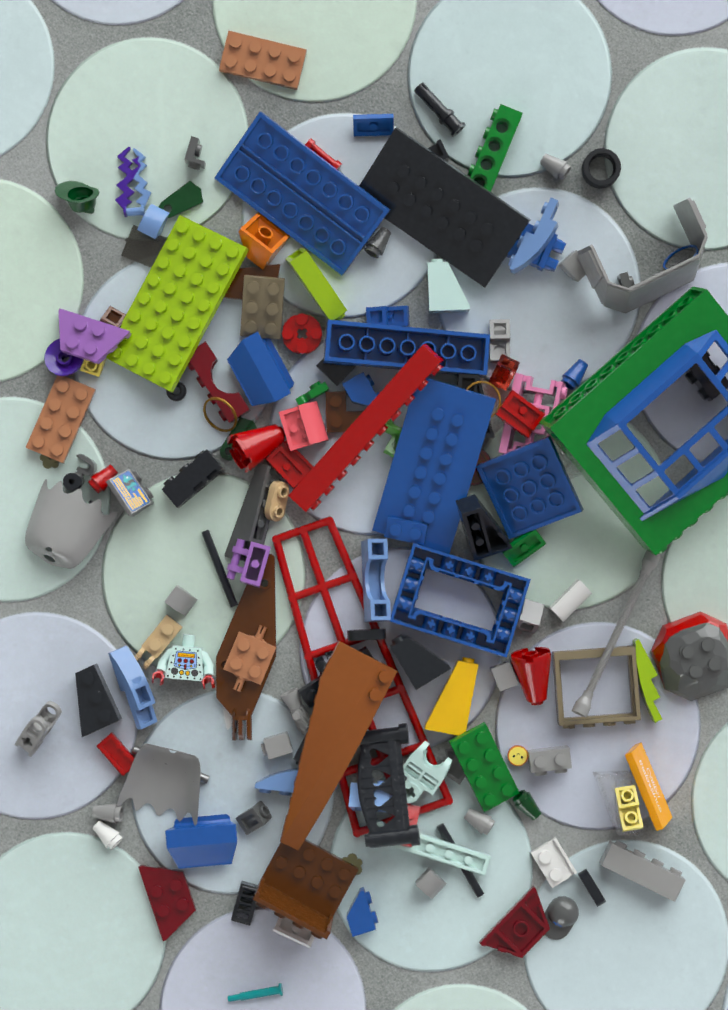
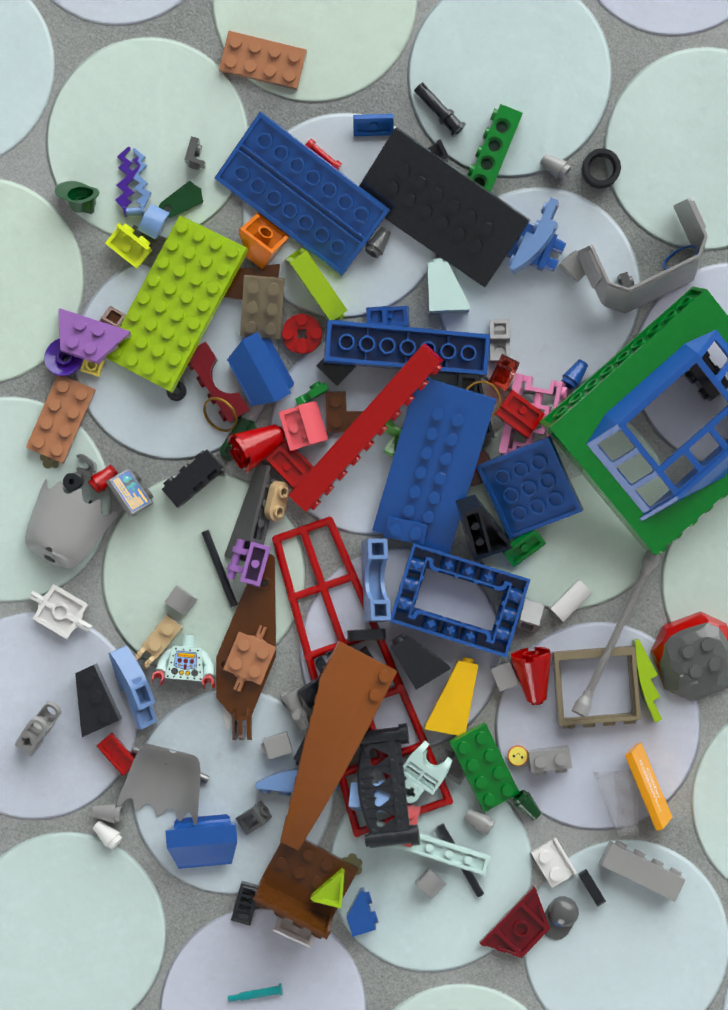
dark red wing [138,865,196,941] -> none
blue slope [342,372,379,407] -> none
light yellow slope [615,785,643,832] -> none
none -> white plate [29,584,92,639]
none -> neon yellow bracket [105,222,152,269]
none -> lime slope [310,868,345,909]

